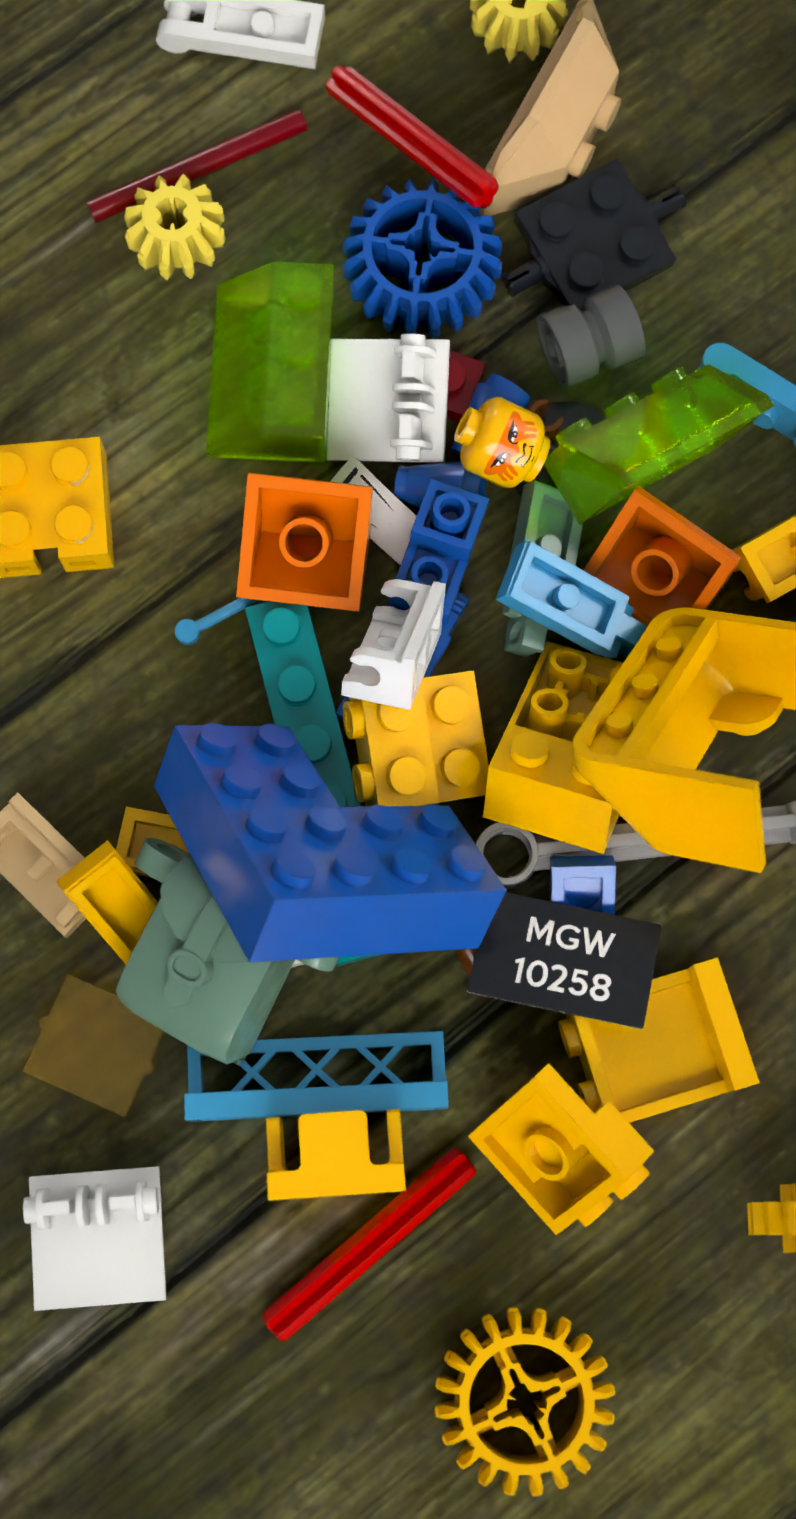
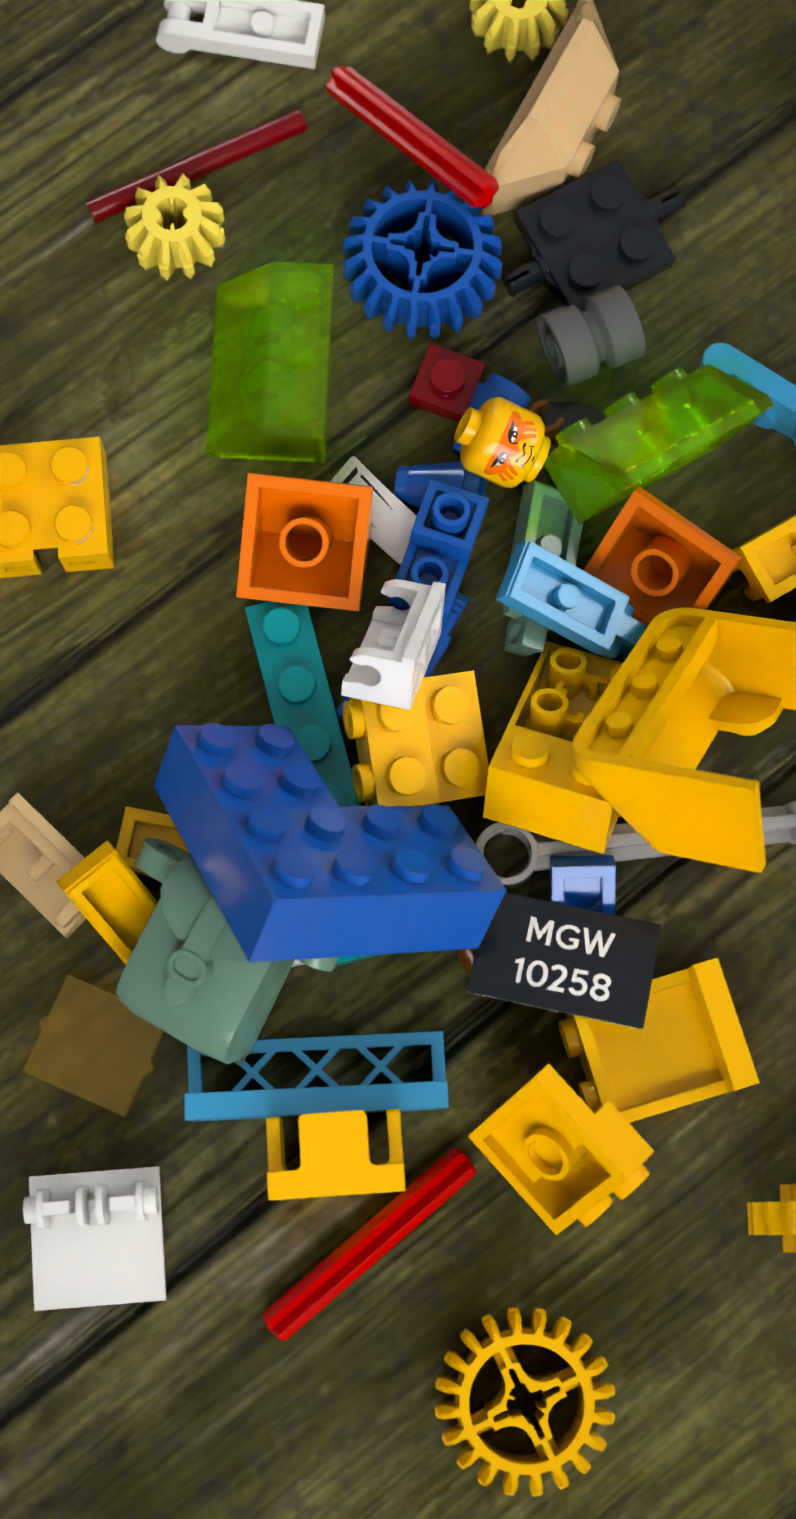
dark azure hinge [175,598,260,645] -> none
white hinge [327,334,450,463] -> none

